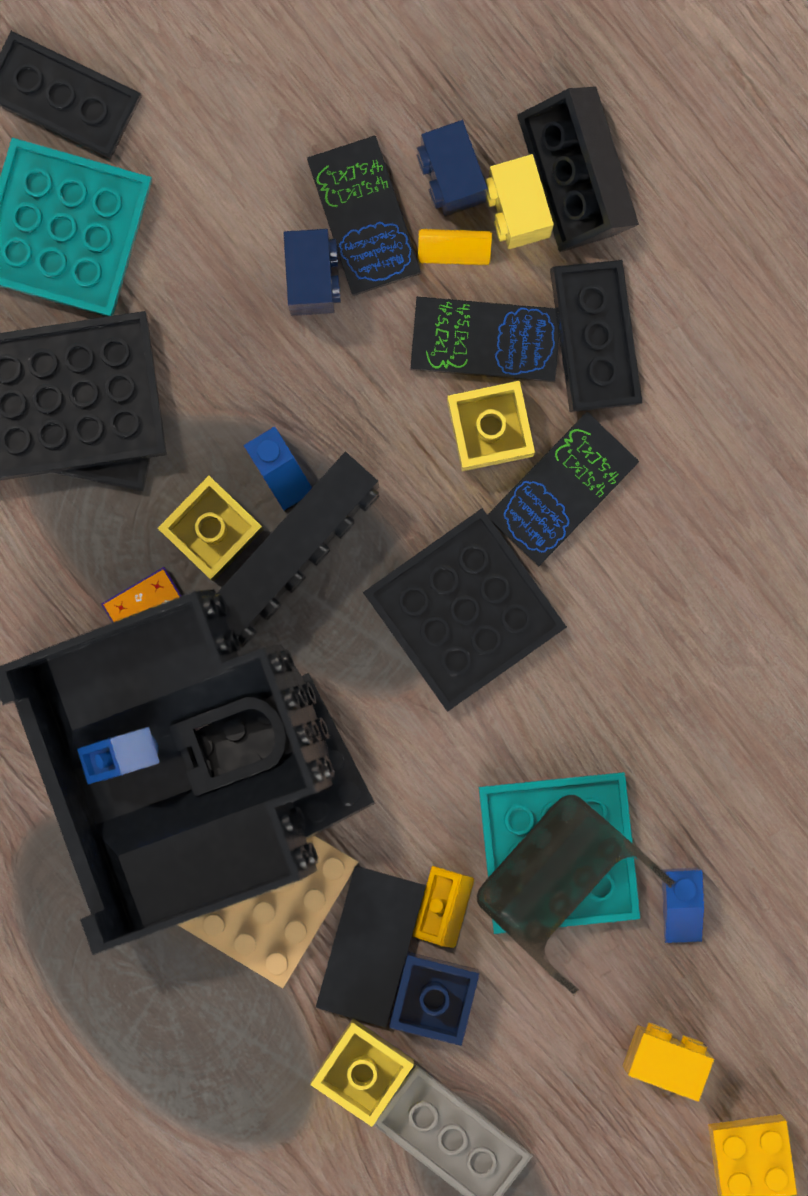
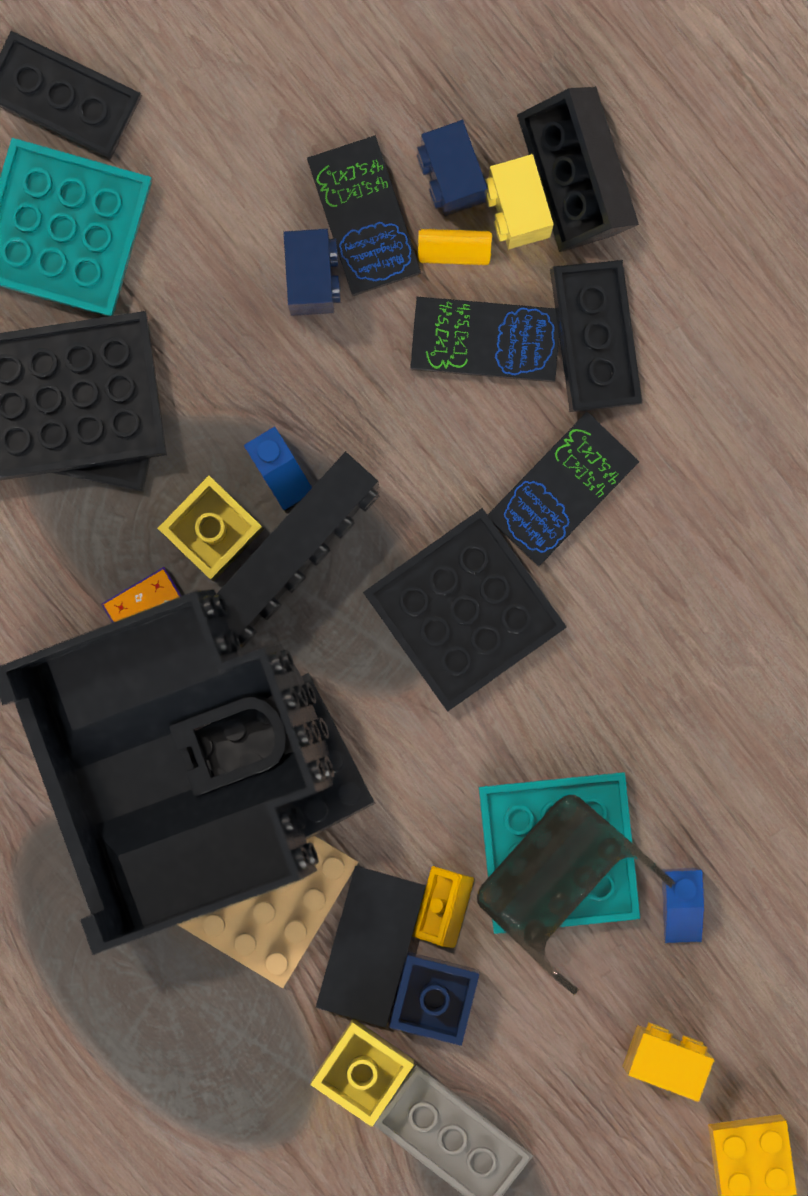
blue slope [77,727,160,784] -> none
light yellow brick [447,381,535,472] -> none

